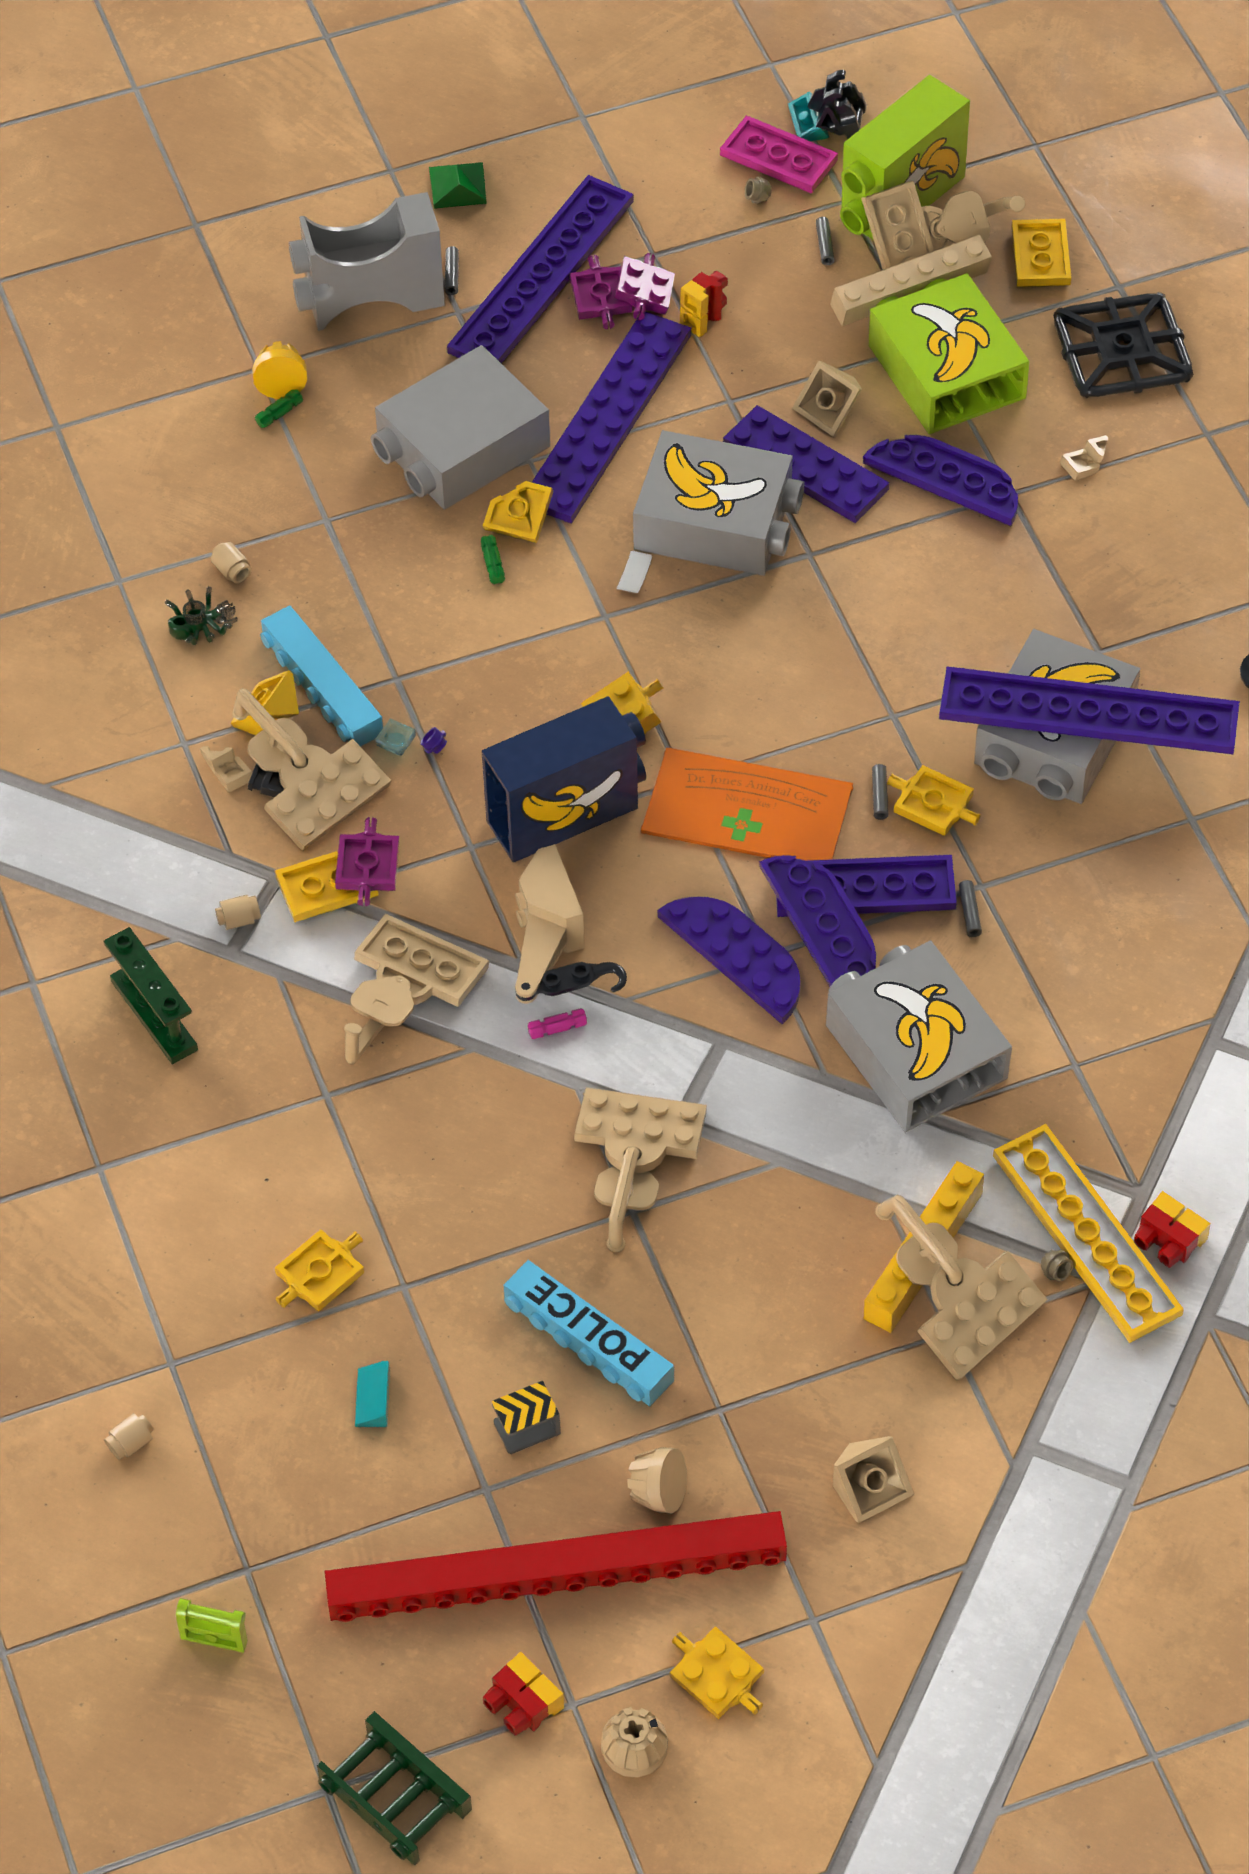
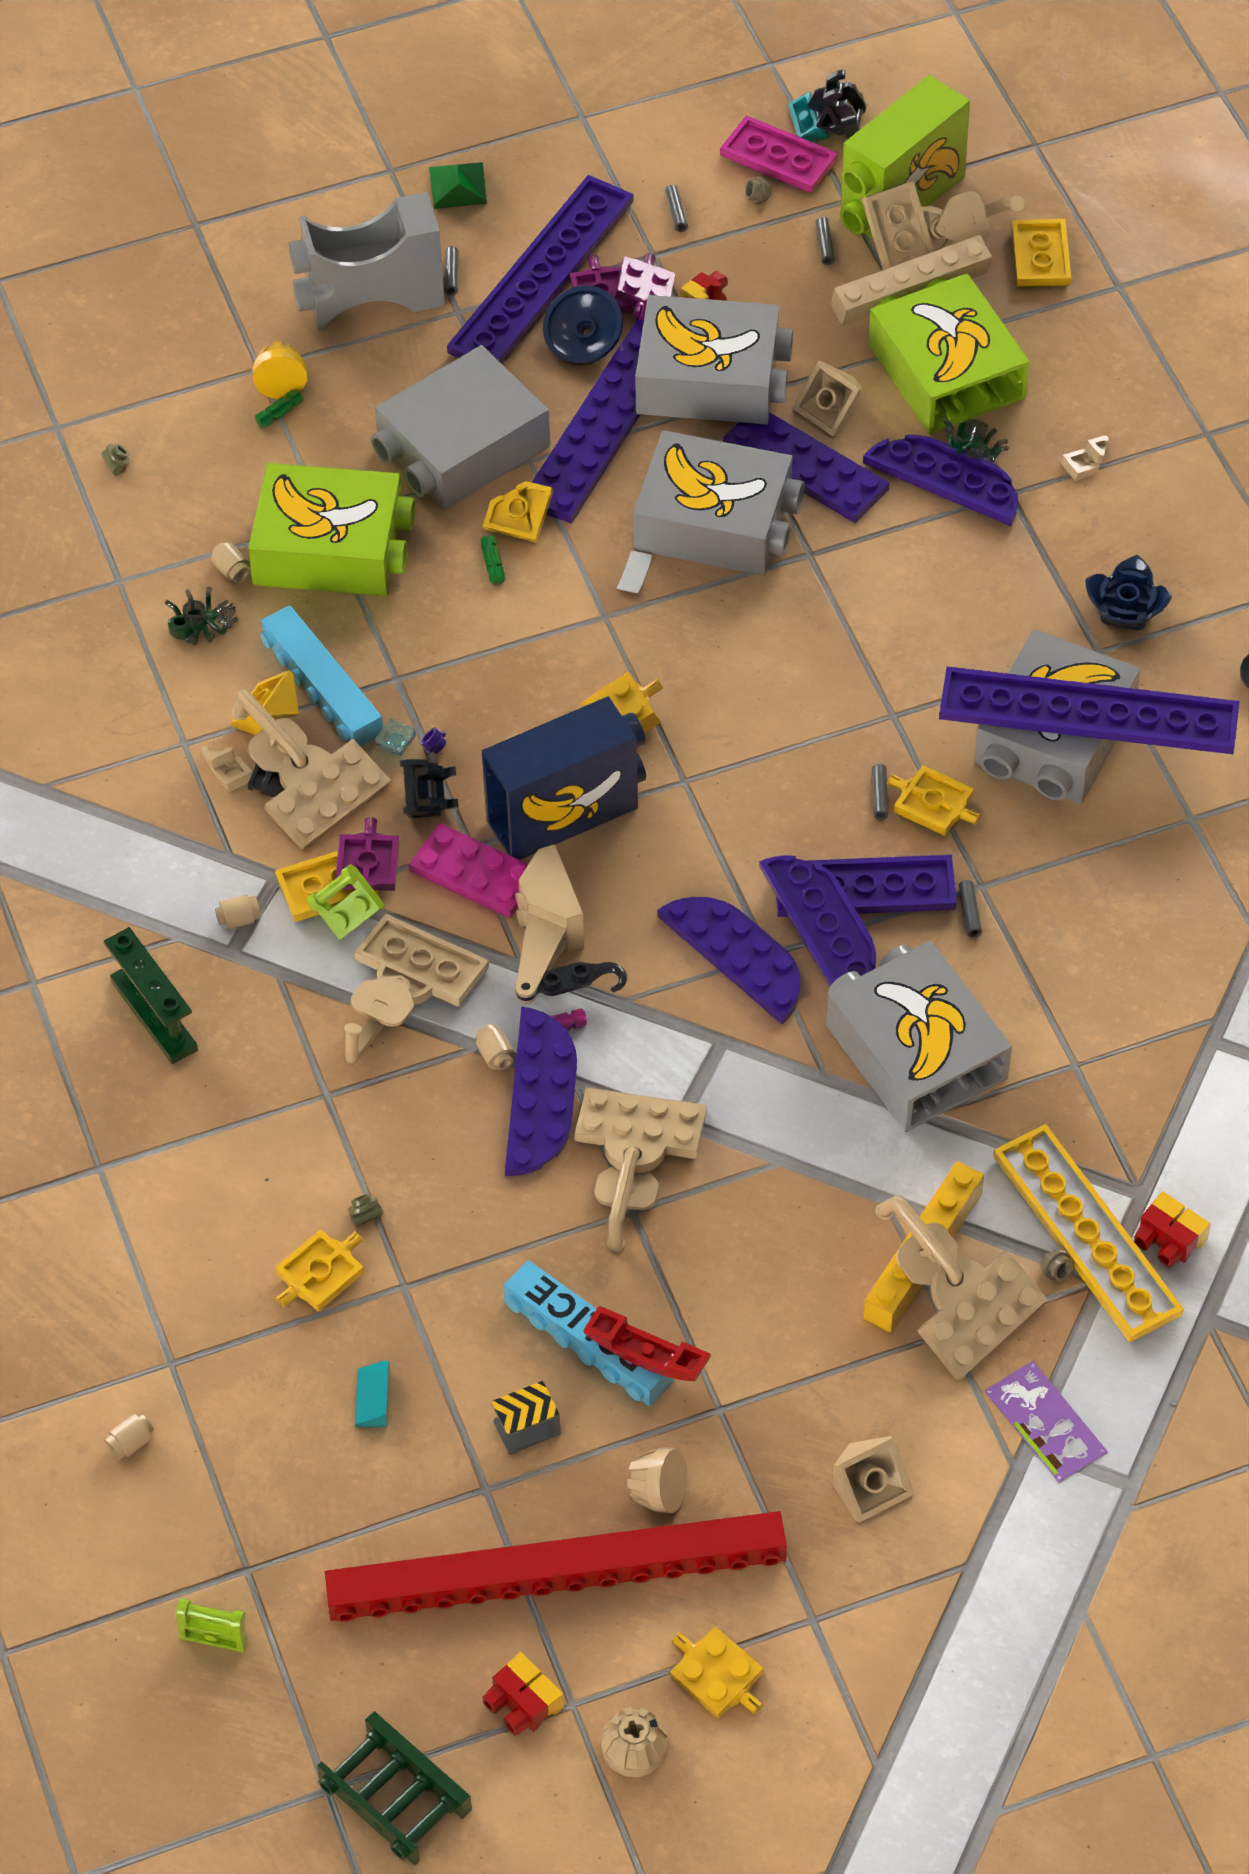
orange piece [641,747,853,861] -> none
black plate [1053,292,1194,398] -> none
none -> olive plate [101,444,130,475]
none -> lime brick [248,463,415,596]
none -> lime plate [307,864,385,940]
none -> olive plate [348,1194,383,1227]
none -> black piece [400,759,459,818]
none -> dark pink plate [409,823,528,919]
none -> tan brick [475,1024,516,1070]
none -> dark purple plate [505,1007,577,1176]
none -> dark blue dish [543,285,623,365]
none -> red slope [583,1306,711,1381]
none -> light grey brick [635,295,793,424]
none -> dark grey piece [665,184,688,232]
none -> animal [942,417,1009,463]
none -> medium lavender sticker [984,1361,1108,1482]
none -> dark blue brick [1085,555,1172,630]

